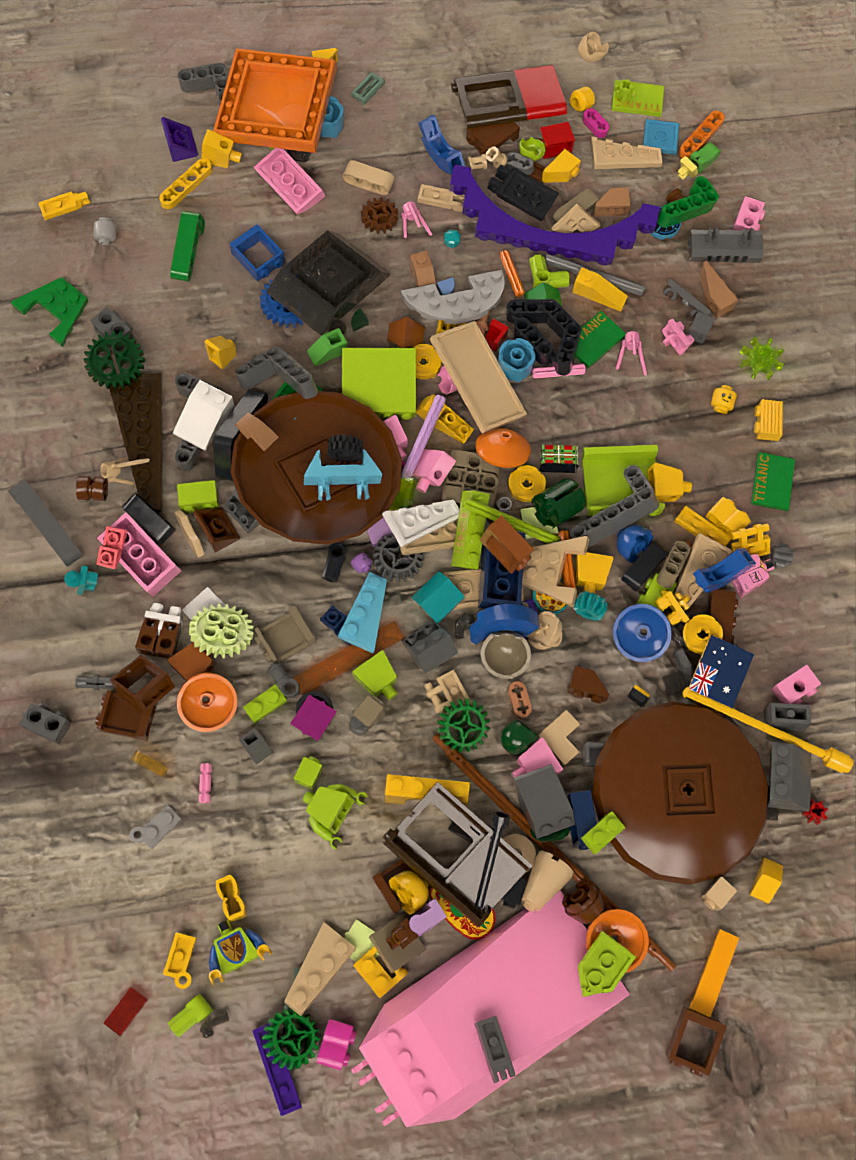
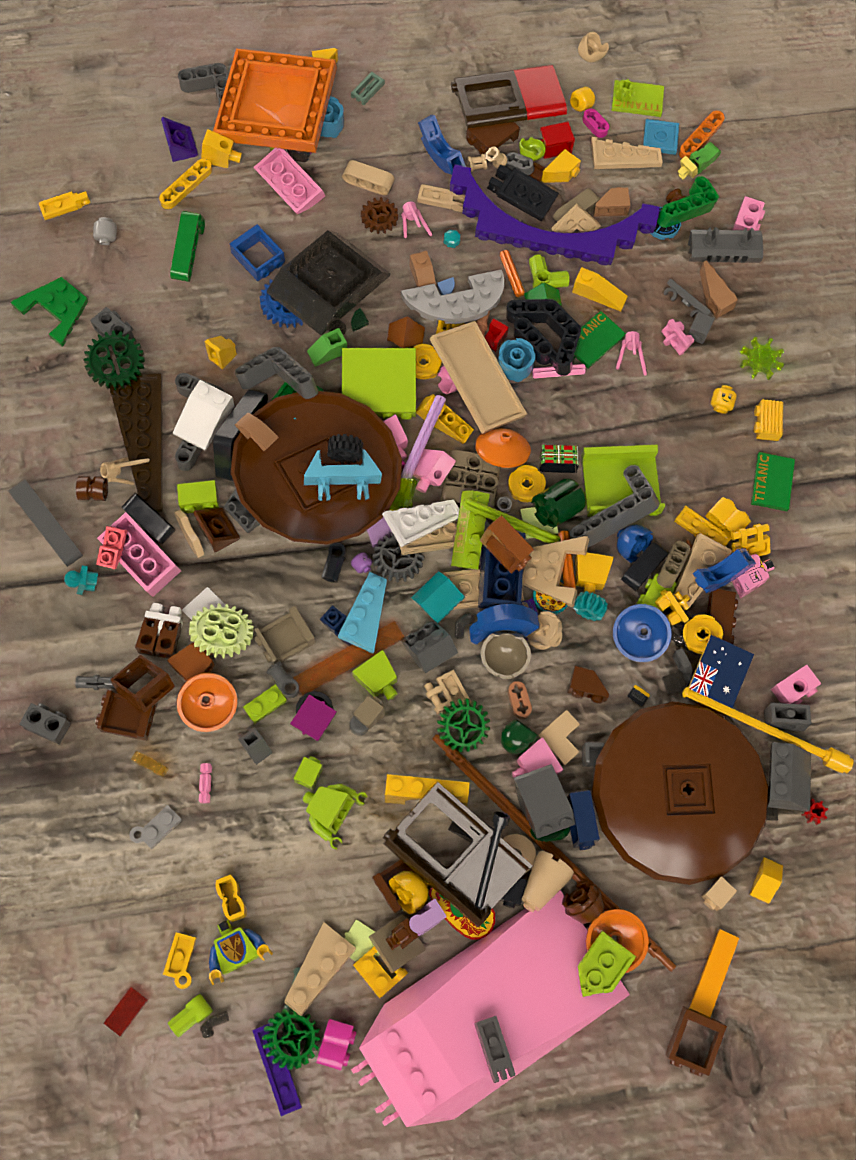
dark grey axle [545,254,645,296] -> none
lime plate [581,811,625,855] -> none
yellow torso [647,463,692,502] -> none
dark grey gear [770,543,794,568] -> none

